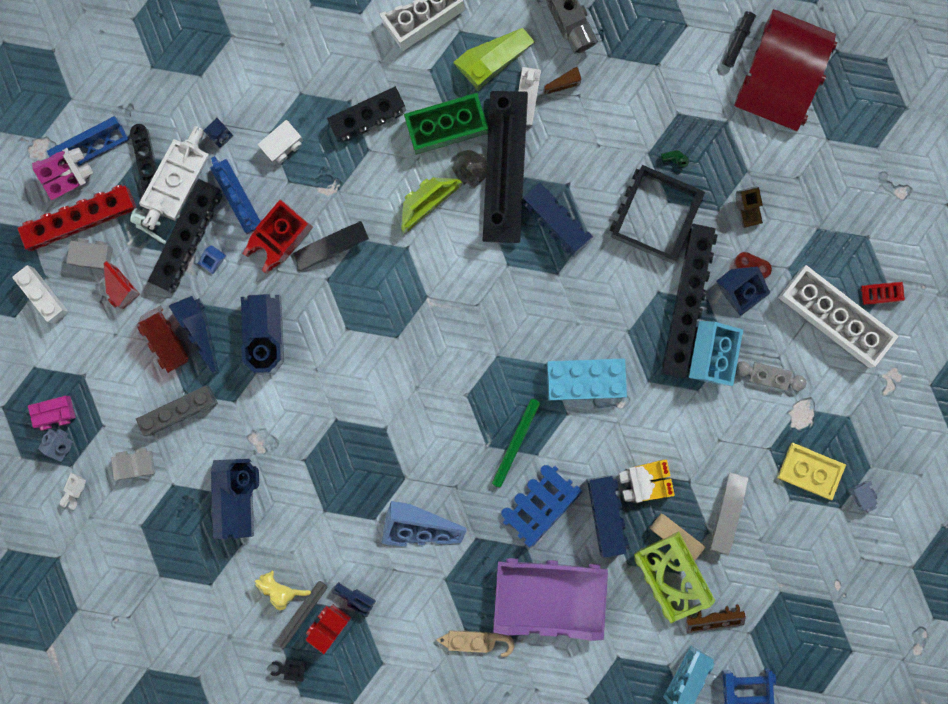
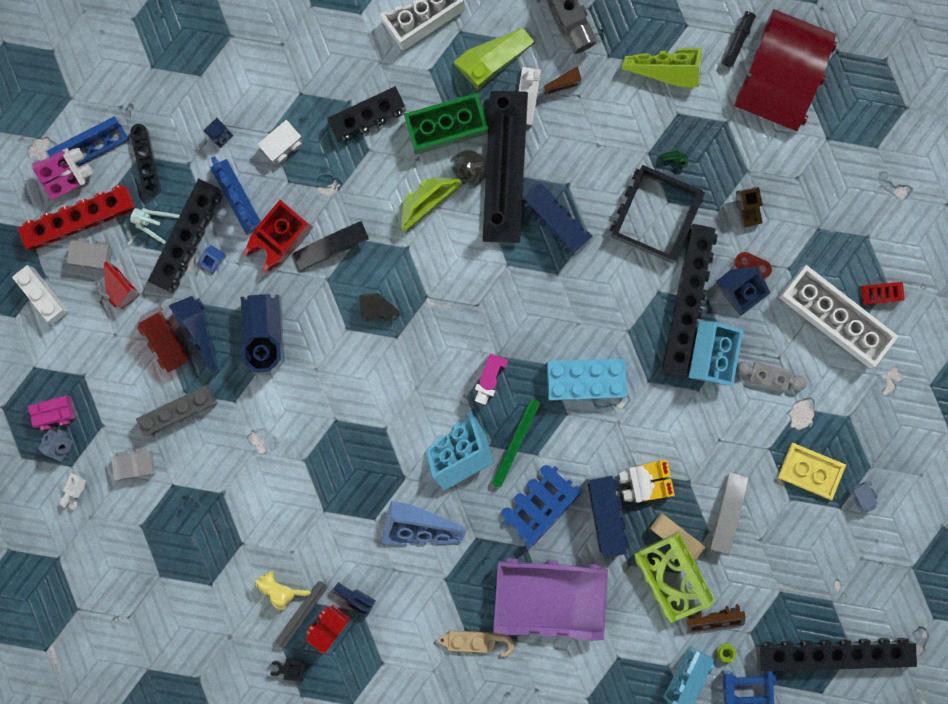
white plate [139,126,209,230] -> none
dark blue brick [211,459,259,539] -> none
none -> clear smoke slope [359,293,400,322]
none -> medium azure wedge [426,410,494,490]
none -> dark pink hips [475,353,508,405]
none -> lime wedge [622,48,703,88]
none -> lime plate [716,643,736,663]
none -> black brick [756,638,917,672]

